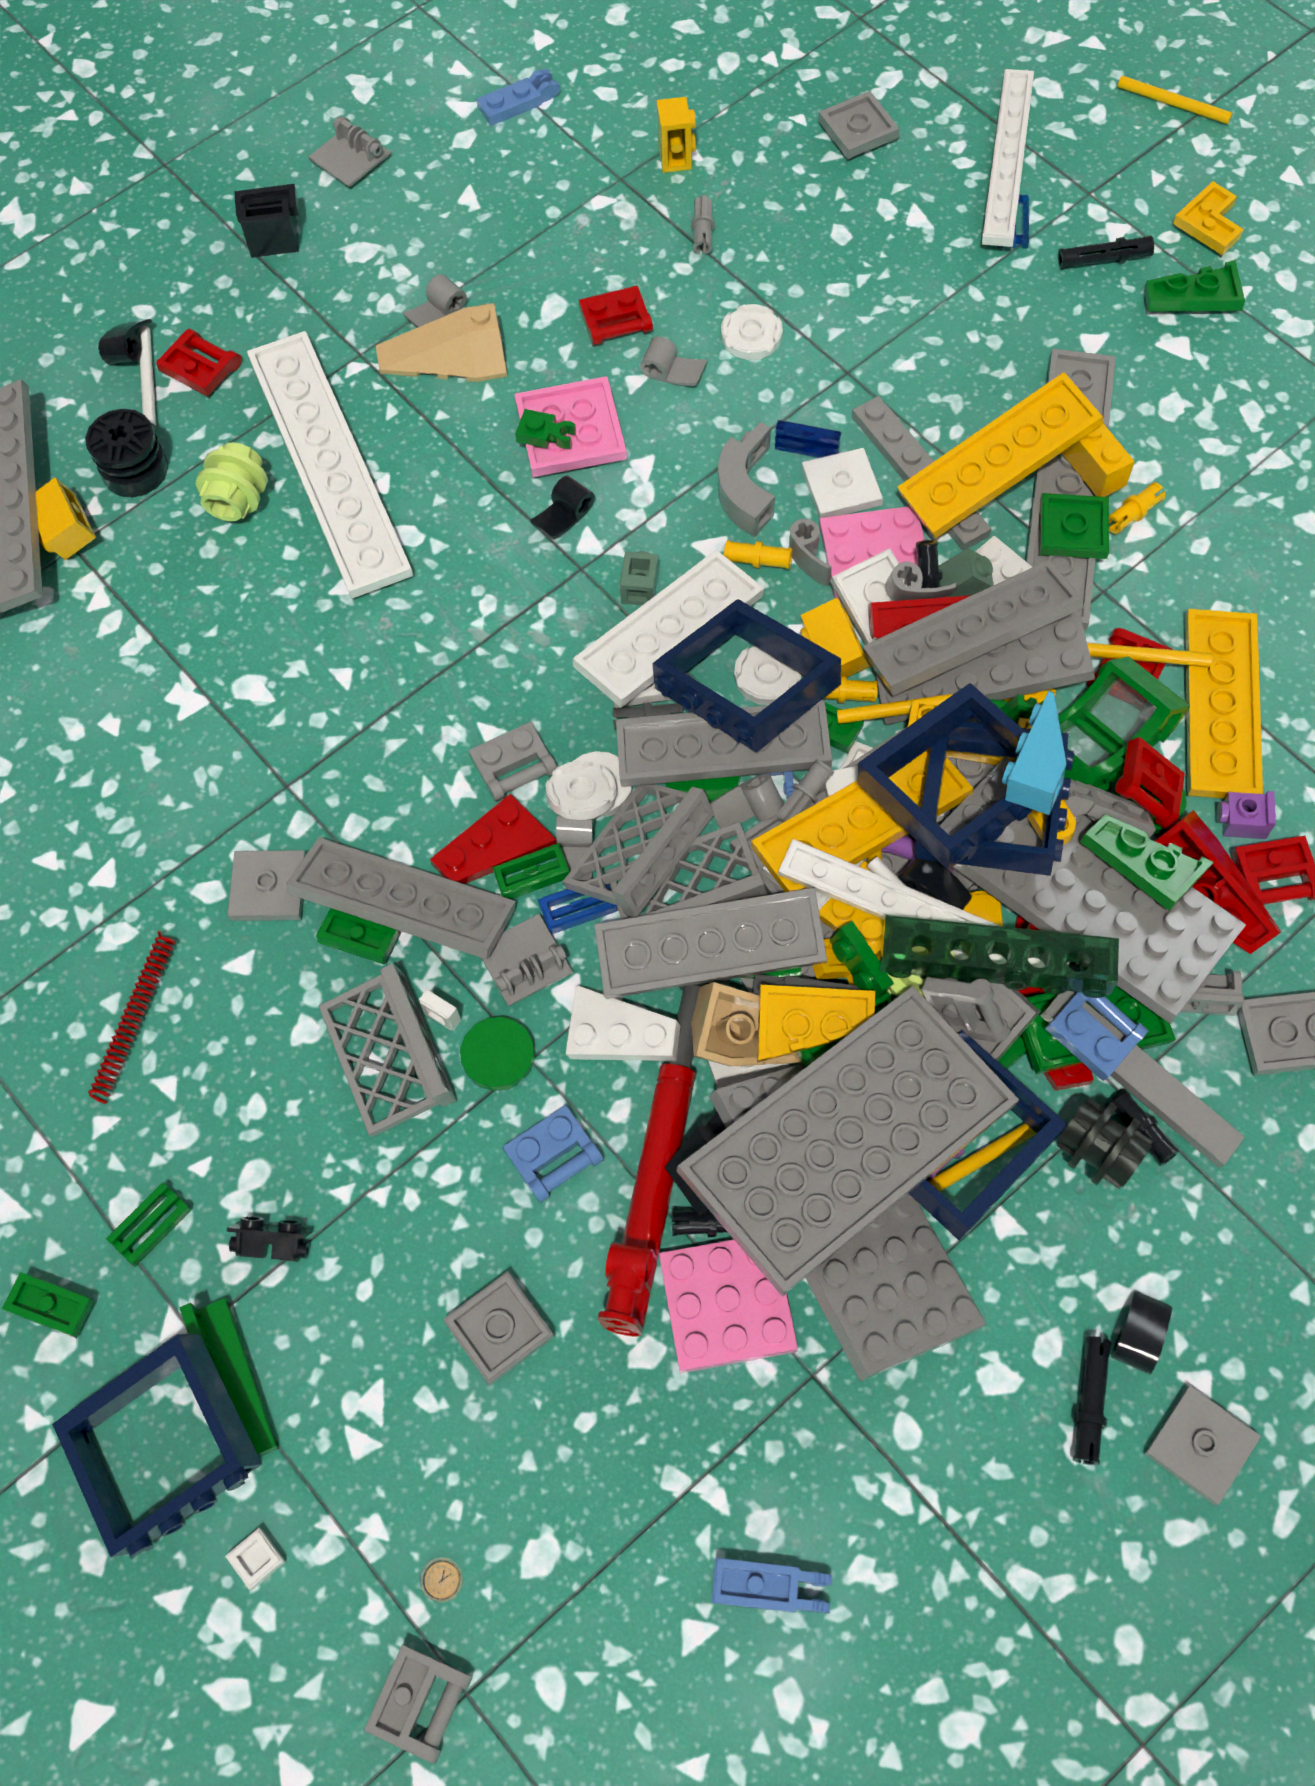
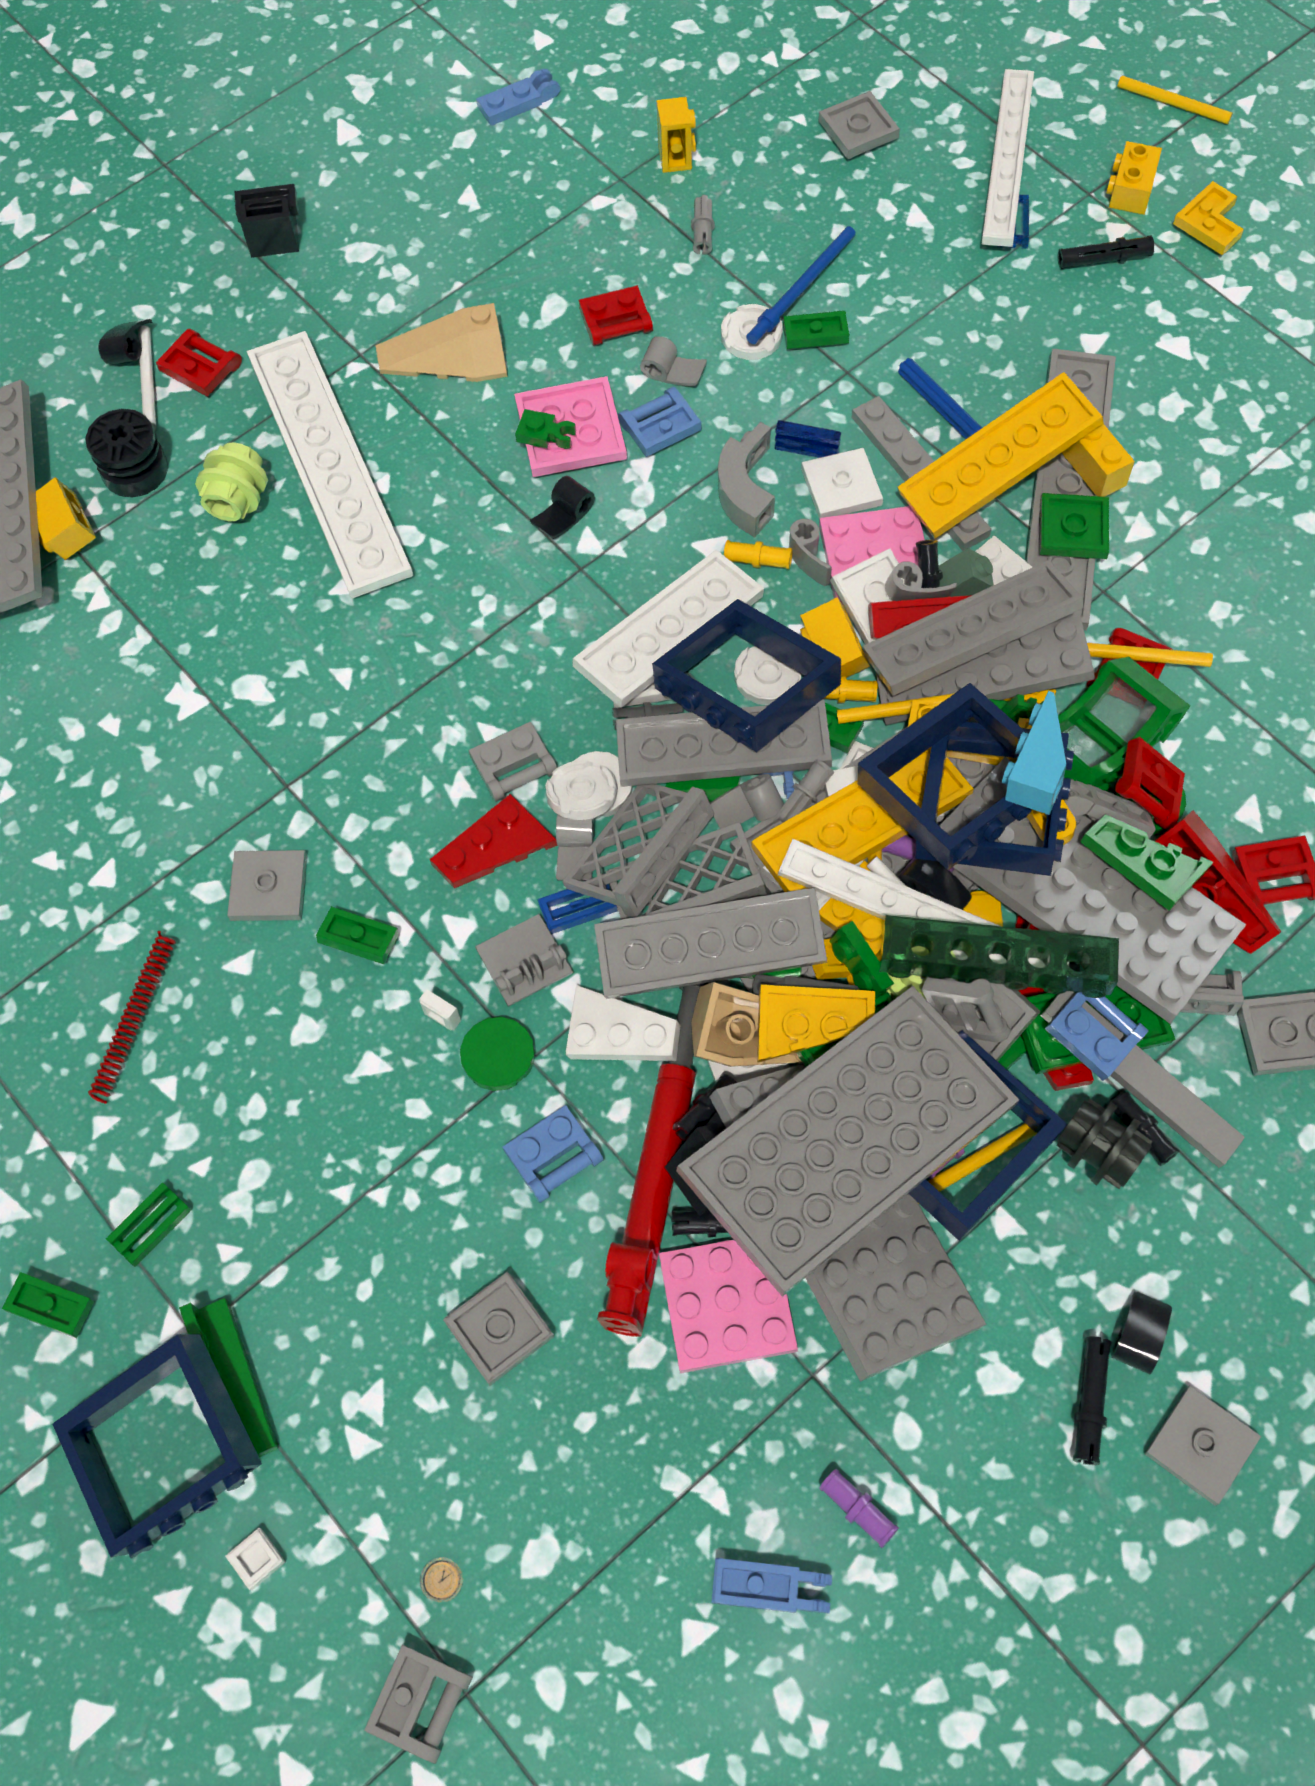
black hinge [227,1216,314,1262] -> none
light grey plate [286,837,516,960] -> none
light grey hinge [308,117,391,187] -> none
light grey fence [319,963,457,1137] -> none
light grey panel [403,274,467,328] -> none
green tile [492,843,570,899] -> none
sand green brick [620,551,659,606] -> none
yellow pin [1109,482,1166,534] -> none
green wing [1144,260,1245,312] -> none
yellow plate [1185,609,1263,799] -> none
medium lavender brick [1217,791,1276,839] -> none
none -> medium blue plate [618,386,701,457]
none -> black pin [673,1074,737,1142]
none -> blue bar [746,226,856,344]
none -> green plate [783,310,850,349]
none -> medium lavender pin [819,1469,899,1548]
none -> blue axle [898,358,983,439]
none -> yellow brick [1106,141,1162,215]

